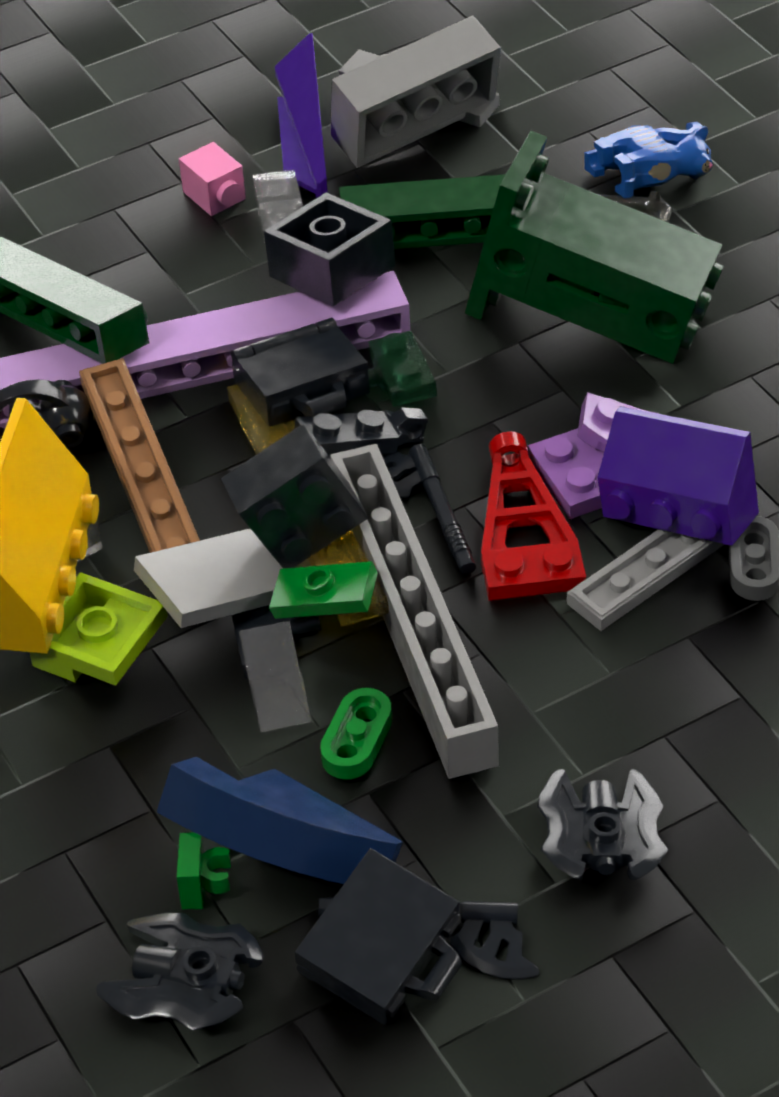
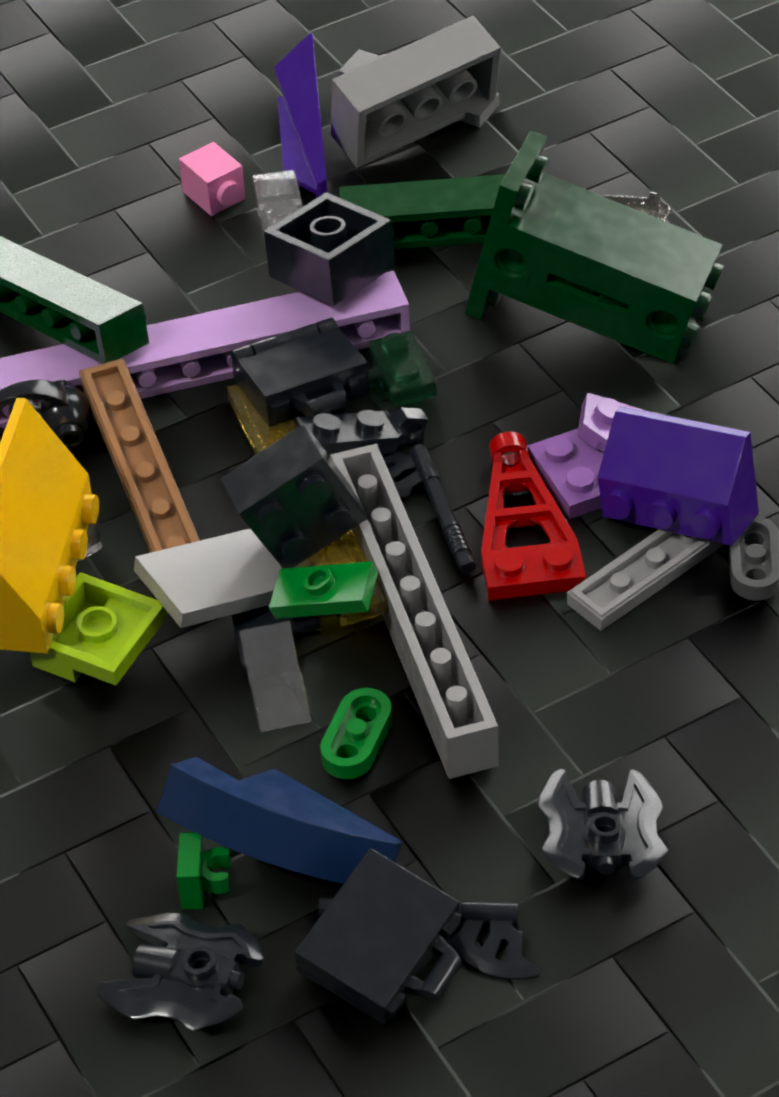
blue animal [584,121,713,199] -> none

